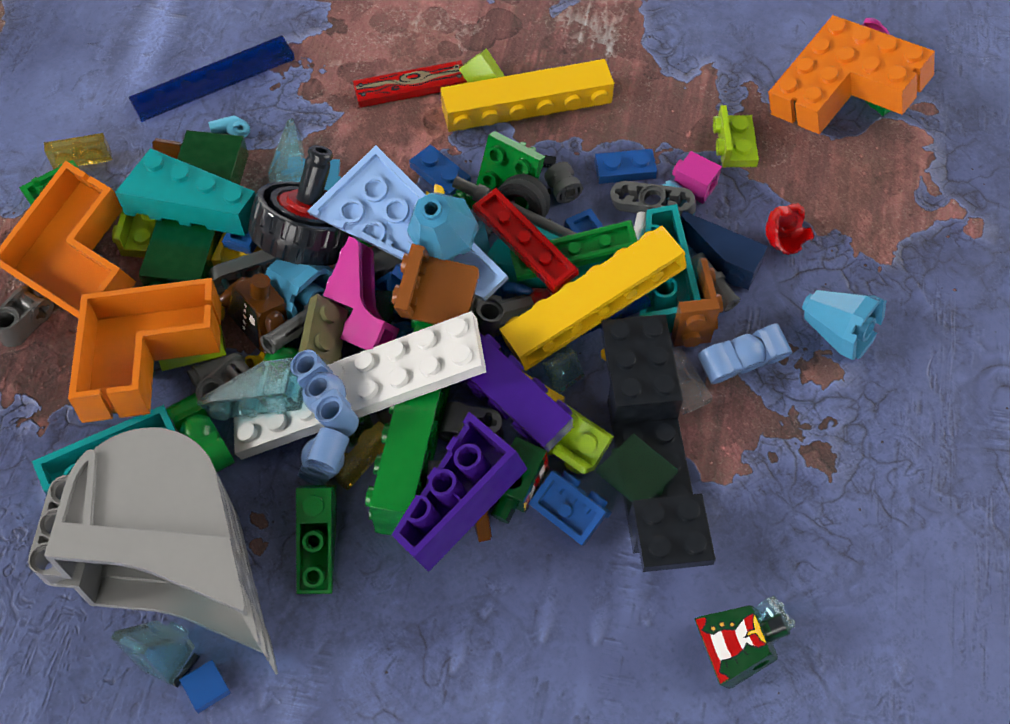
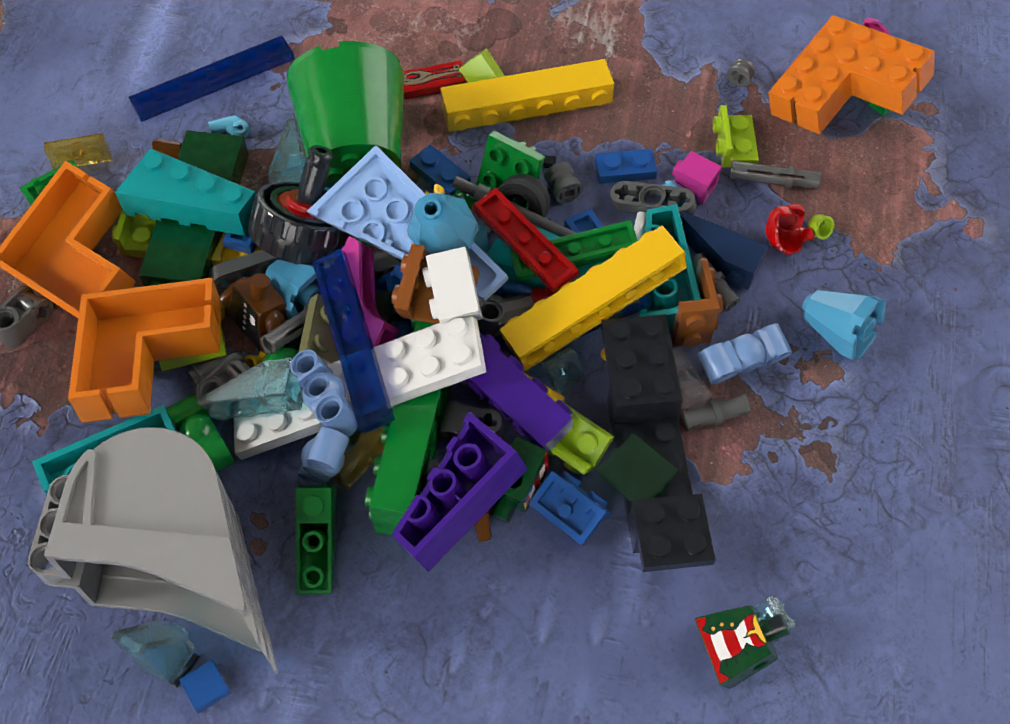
none -> green cone [286,41,404,188]
none -> clear blue tile [312,248,395,434]
none -> white brick [422,247,483,324]
none -> dark grey pin [681,394,751,431]
none -> dark grey bush [727,58,755,87]
none -> dark grey pin [729,160,821,190]
none -> lime hinge [807,214,834,240]

